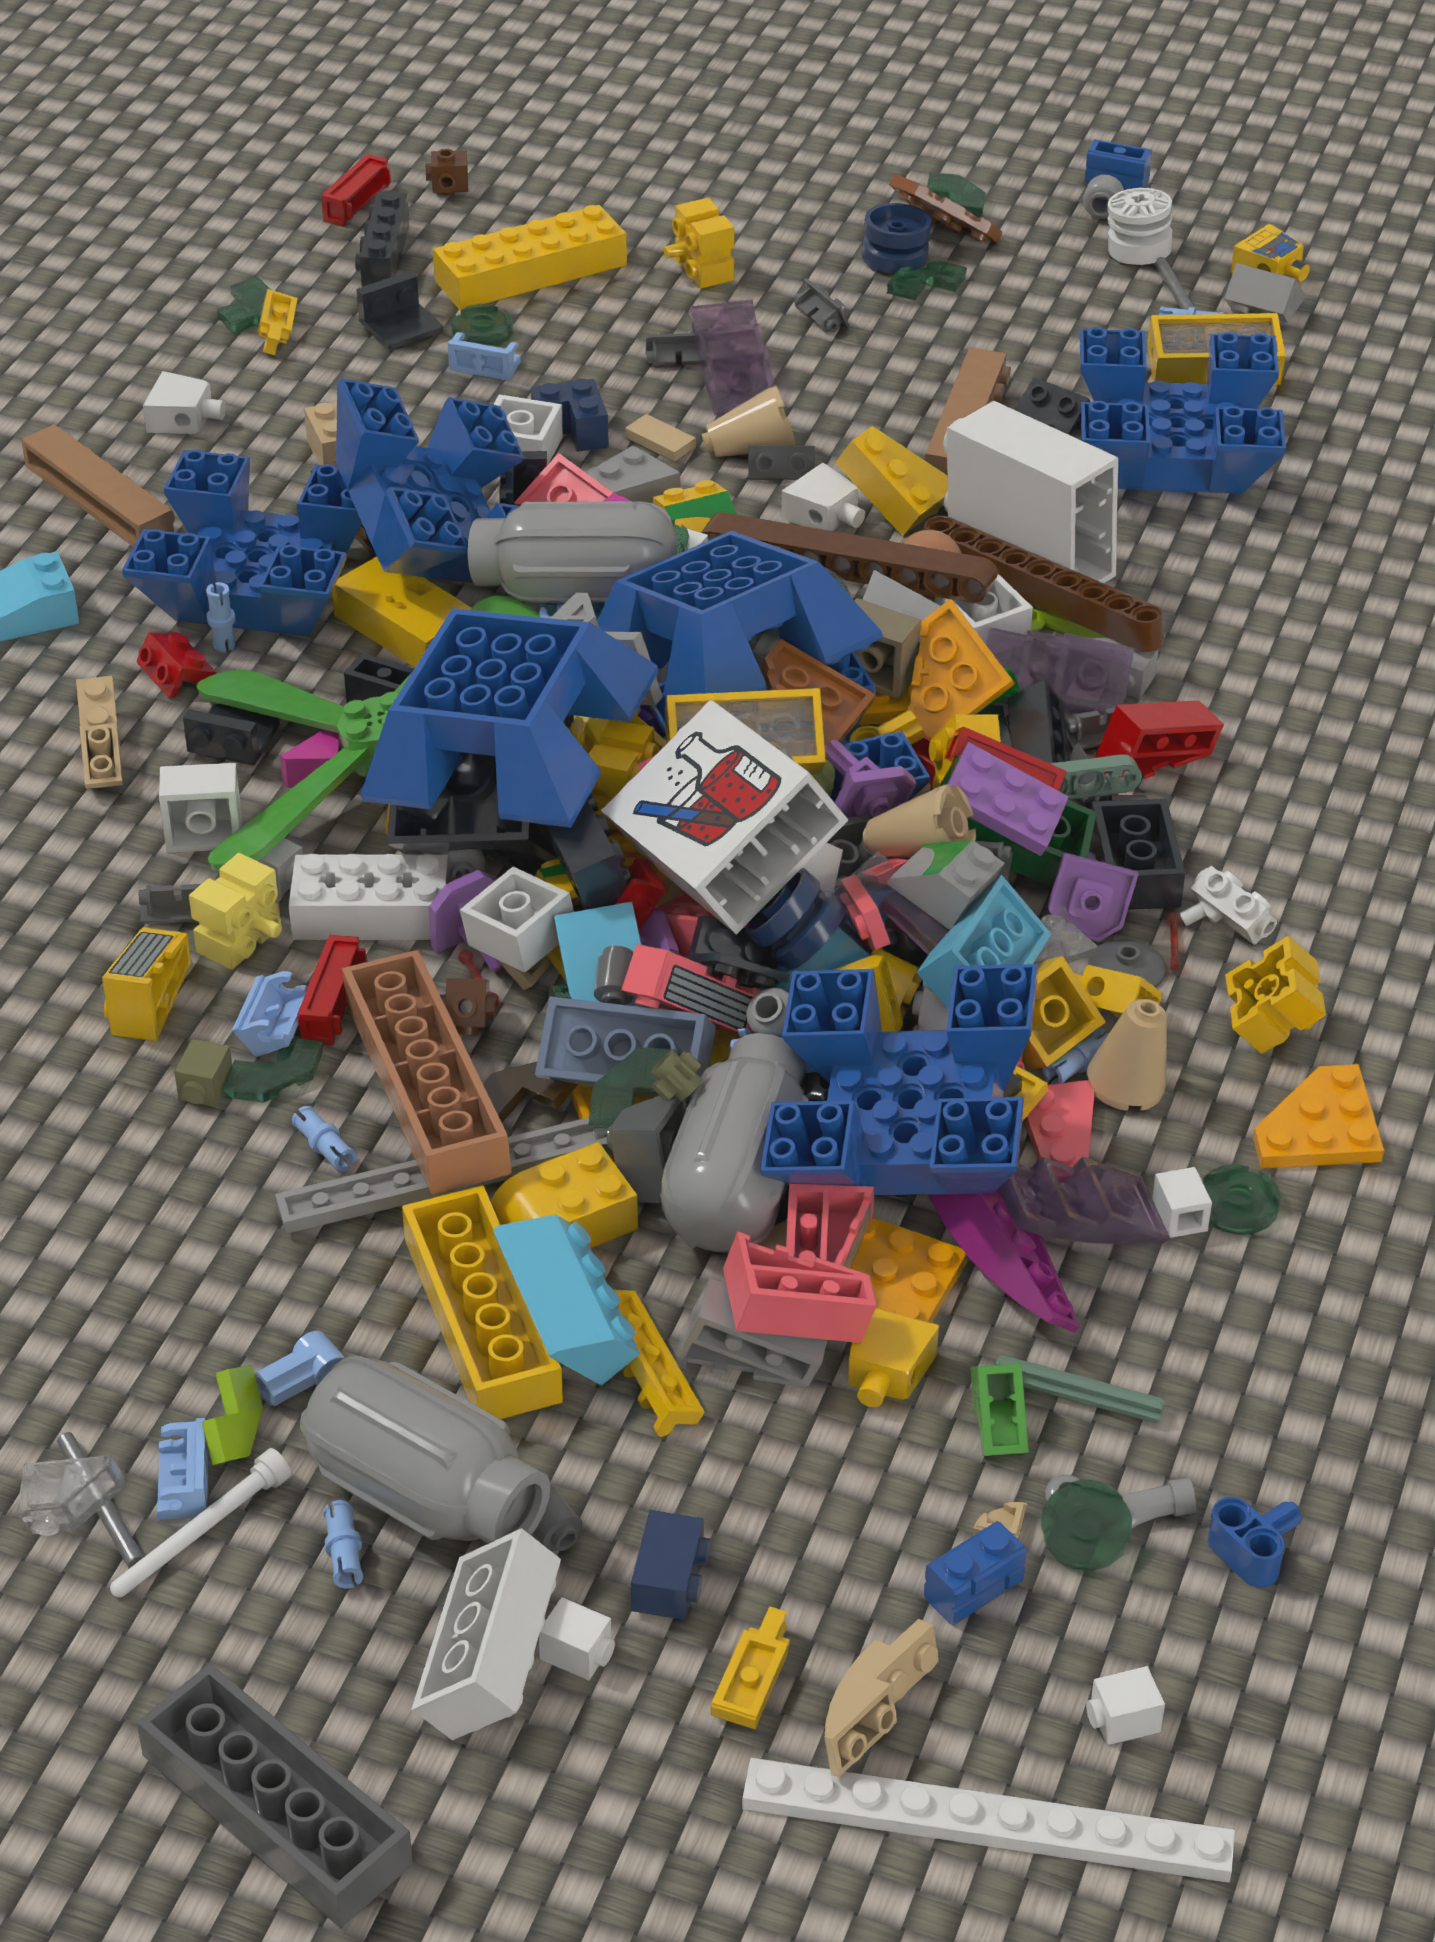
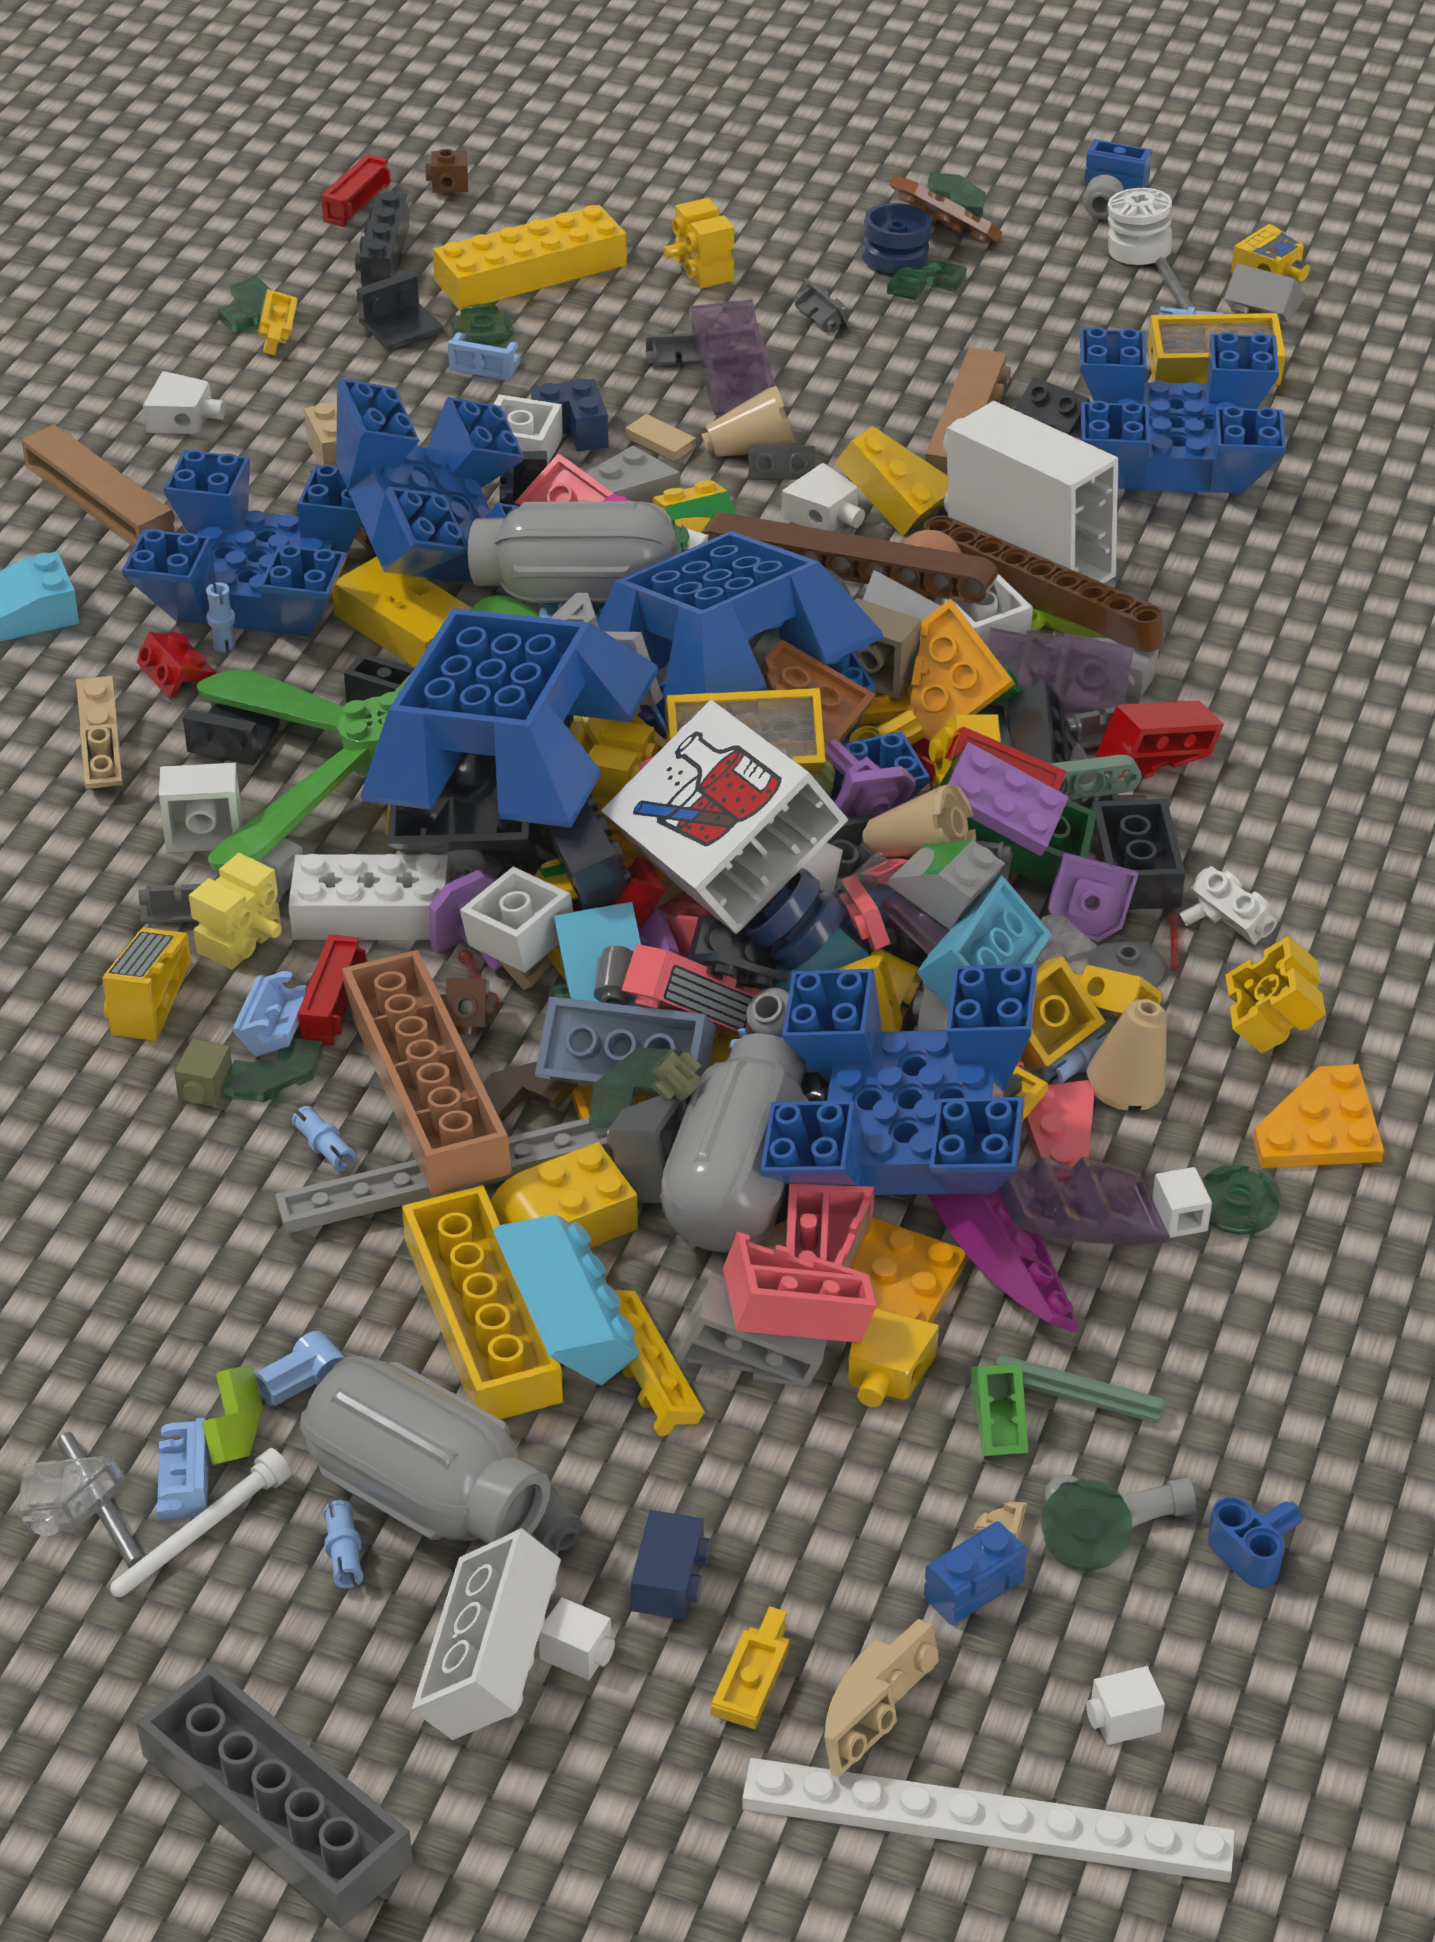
dark pink slope [280,729,342,787] -> none

